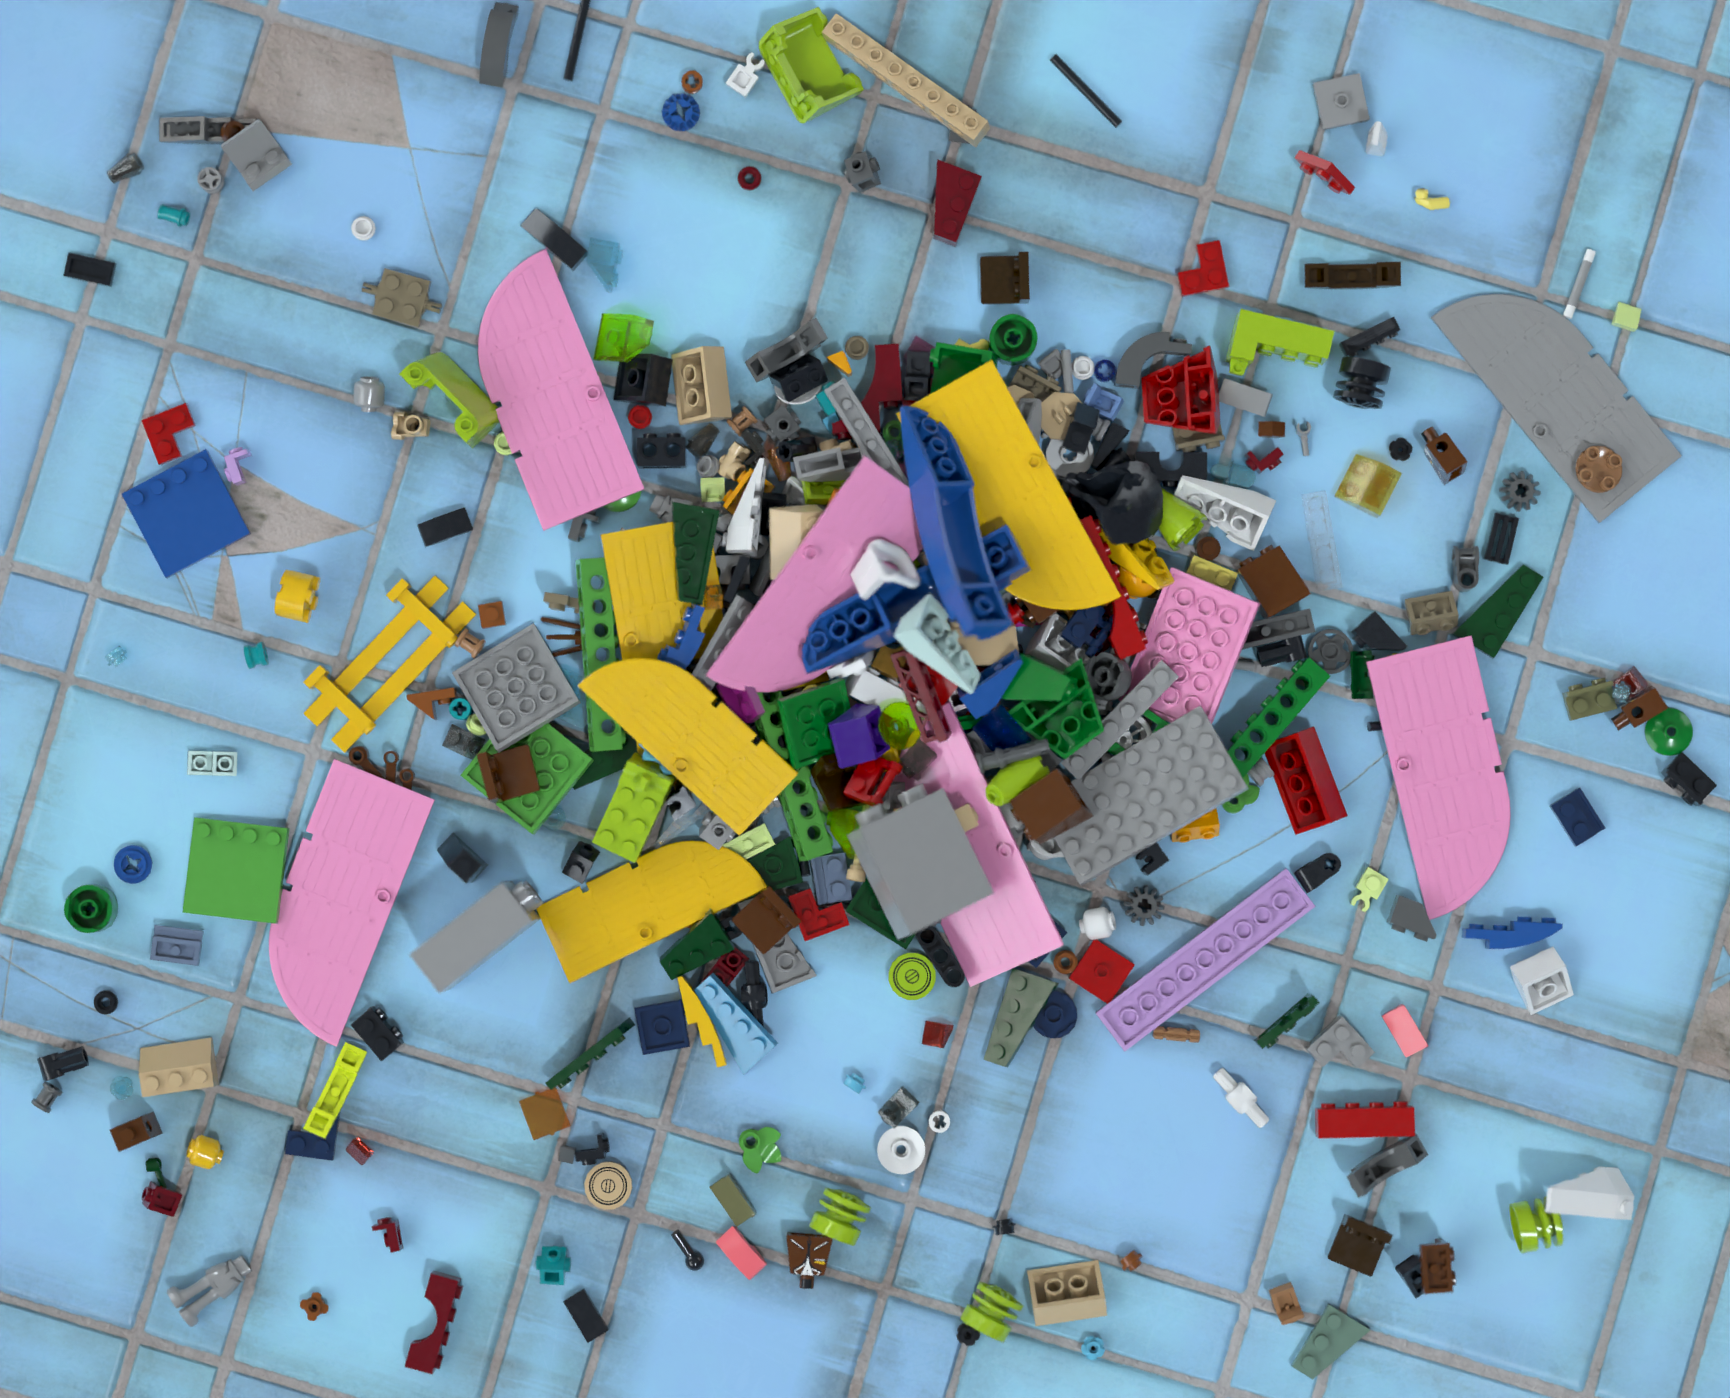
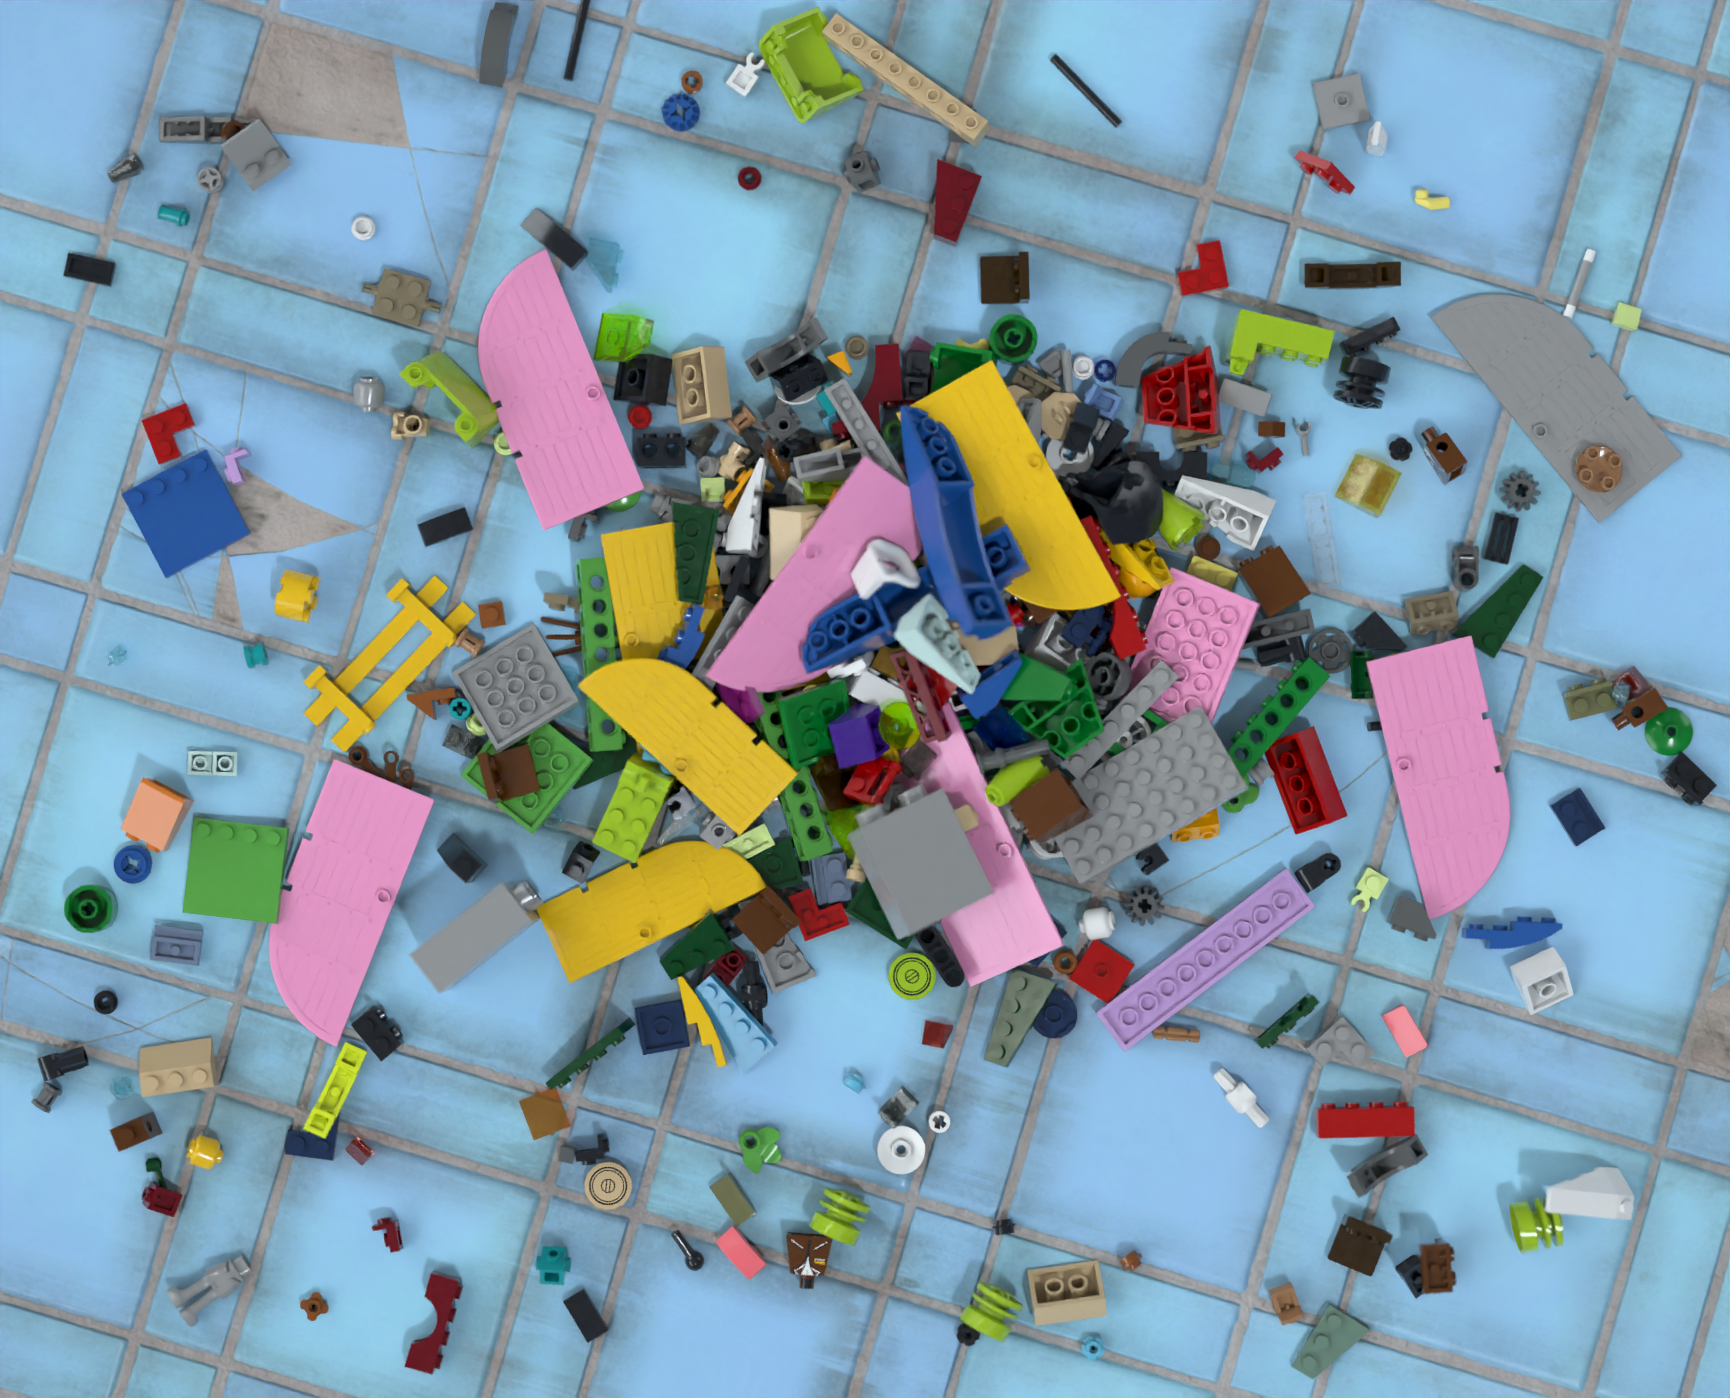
none -> slope [121,778,195,853]

